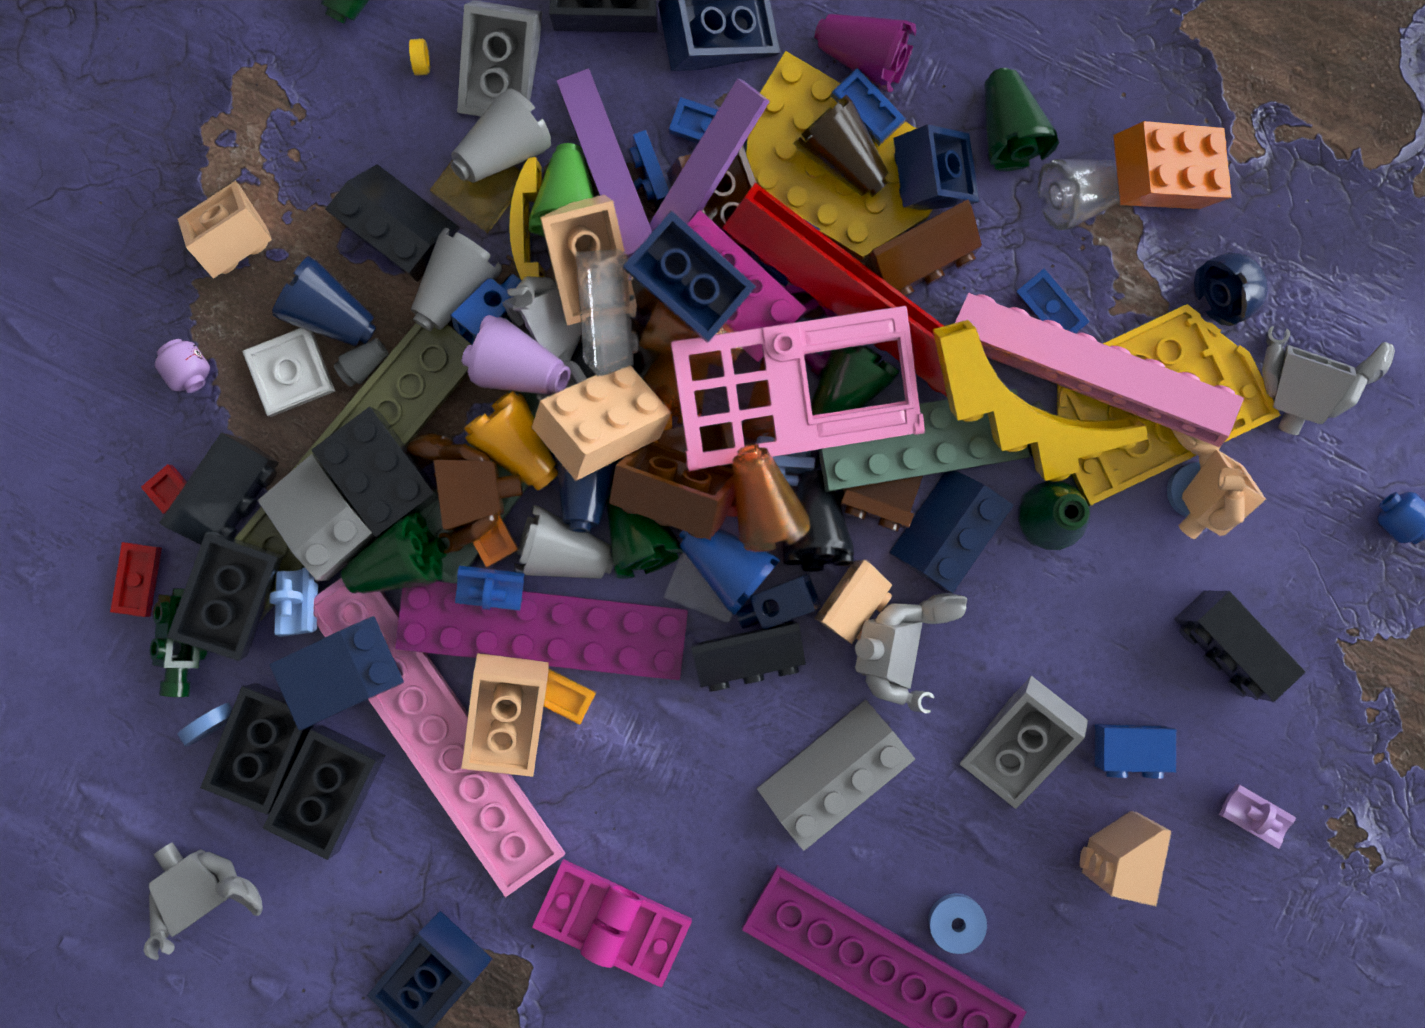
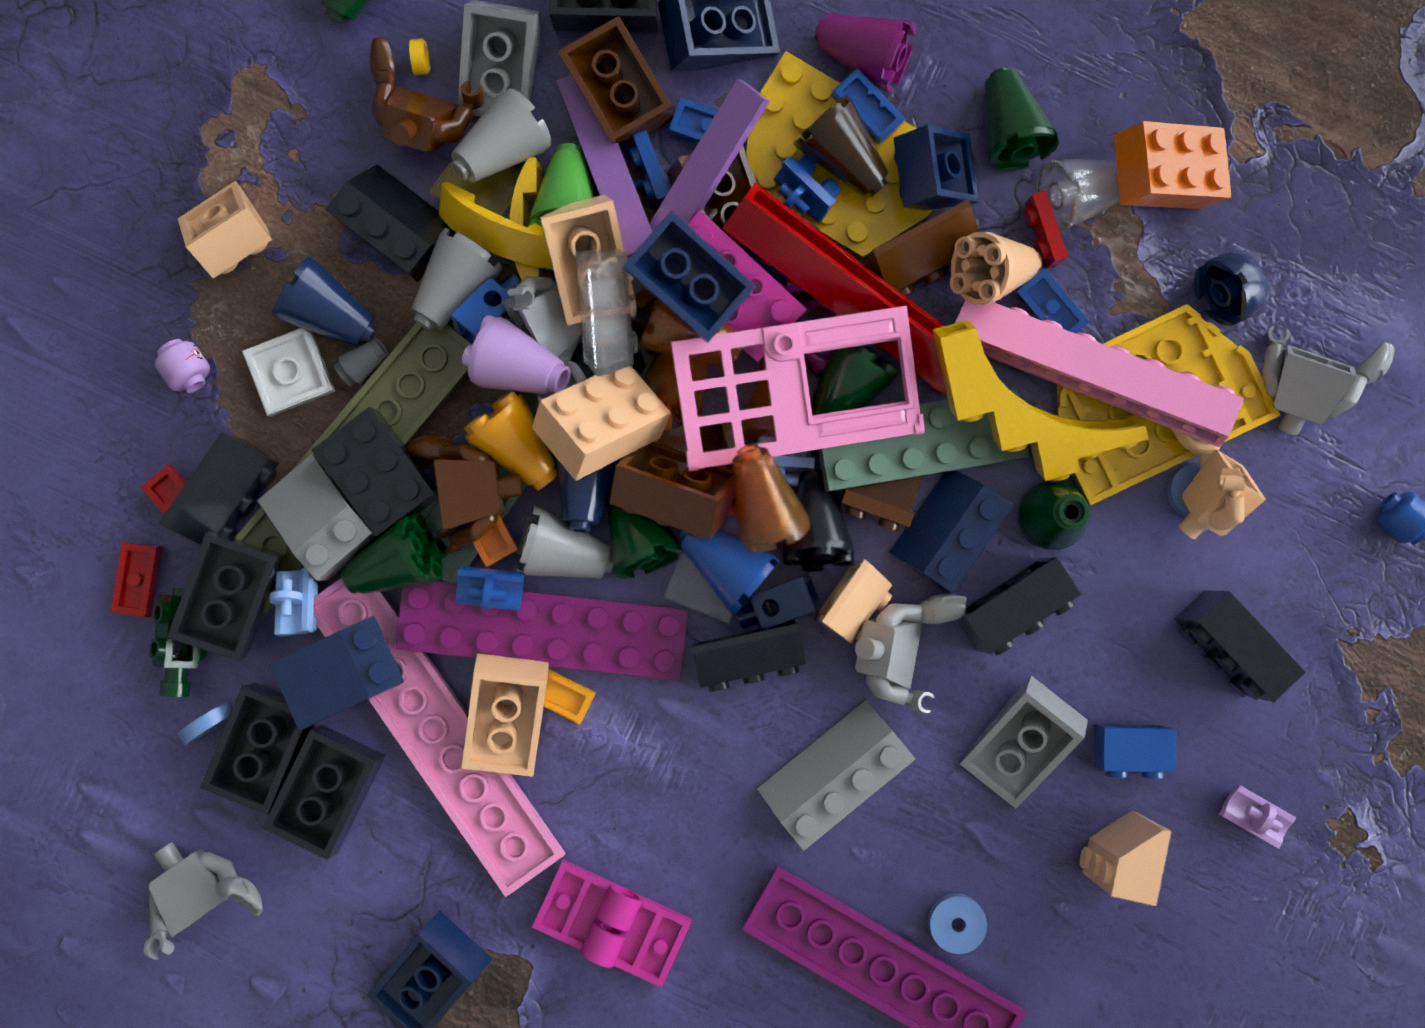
none -> reddish brown torso [369,37,484,152]
none -> yellow slope [439,181,553,270]
none -> reddish brown slope [558,16,674,144]
none -> blue hips [773,154,841,224]
none -> light nougat cone [950,232,1042,304]
none -> black brick [956,557,1081,656]
none -> red plate [1023,190,1068,268]

